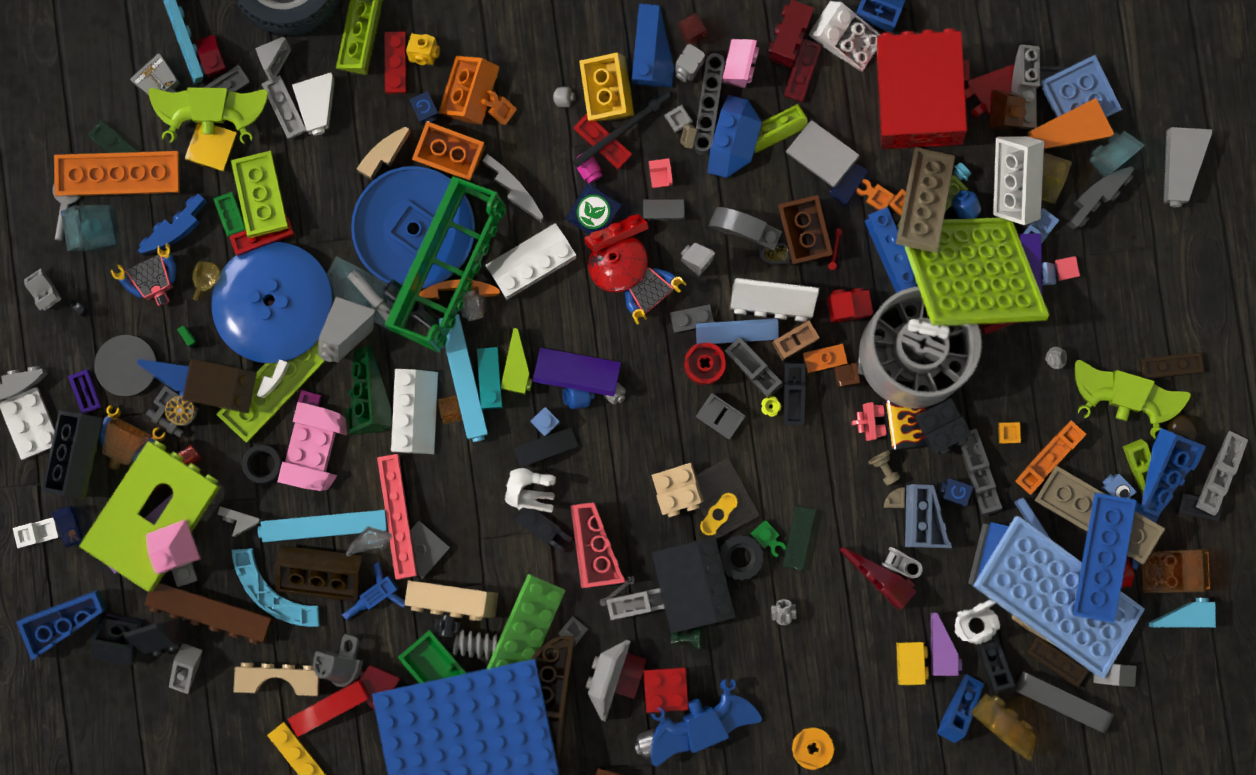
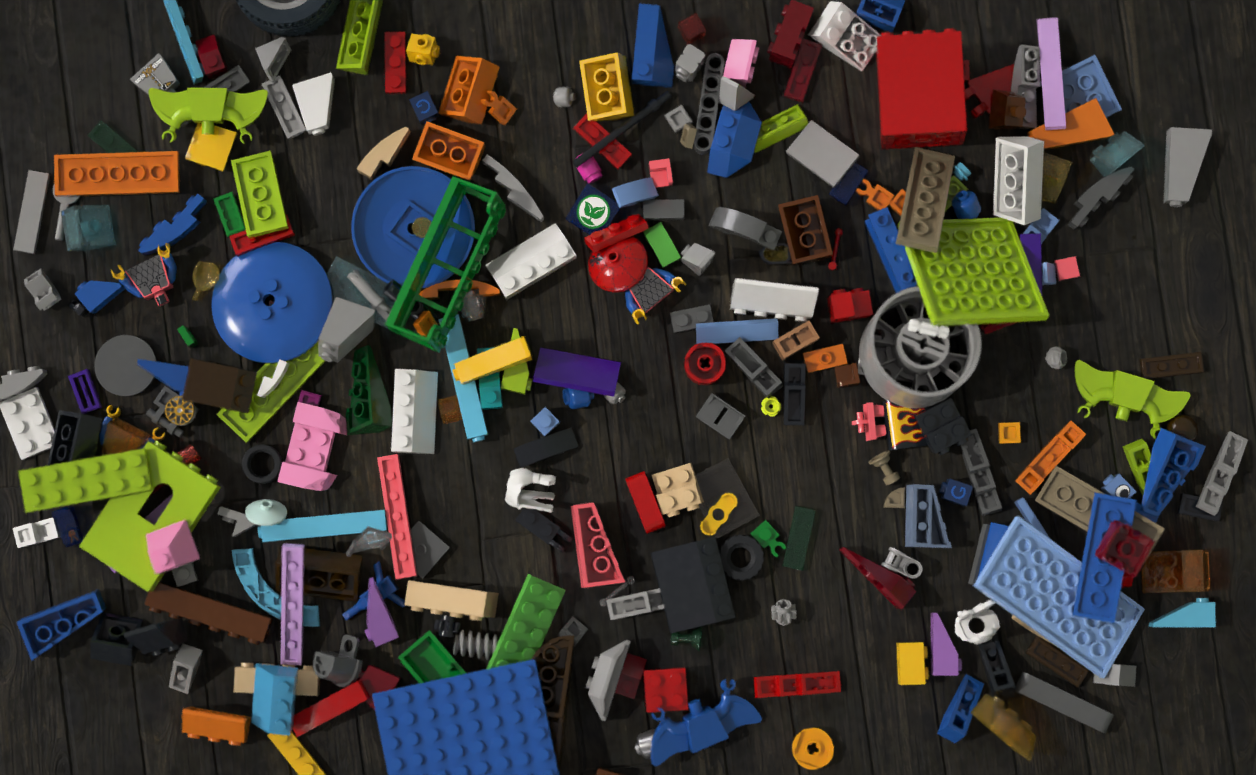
none -> light grey tile [13,170,50,254]
none -> lime plate [19,449,152,513]
none -> blue slope [74,281,125,314]
none -> orange slope [182,707,251,746]
none -> light aqua dish [245,499,287,526]
none -> dark azure slope [251,663,298,736]
none -> lavender plate [281,544,304,665]
none -> medium lavender slope [365,577,399,647]
none -> clear yellow plate [412,217,431,238]
none -> orange plate [413,311,438,337]
none -> yellow slope [452,337,532,385]
none -> medium blue slope [612,177,659,208]
none -> red beam [625,471,666,534]
none -> bright green slope [643,222,681,267]
none -> light grey slope [719,76,754,111]
none -> red slope [754,671,841,698]
none -> lavender tile [1037,18,1066,130]
none -> dark red slope [1095,520,1155,577]

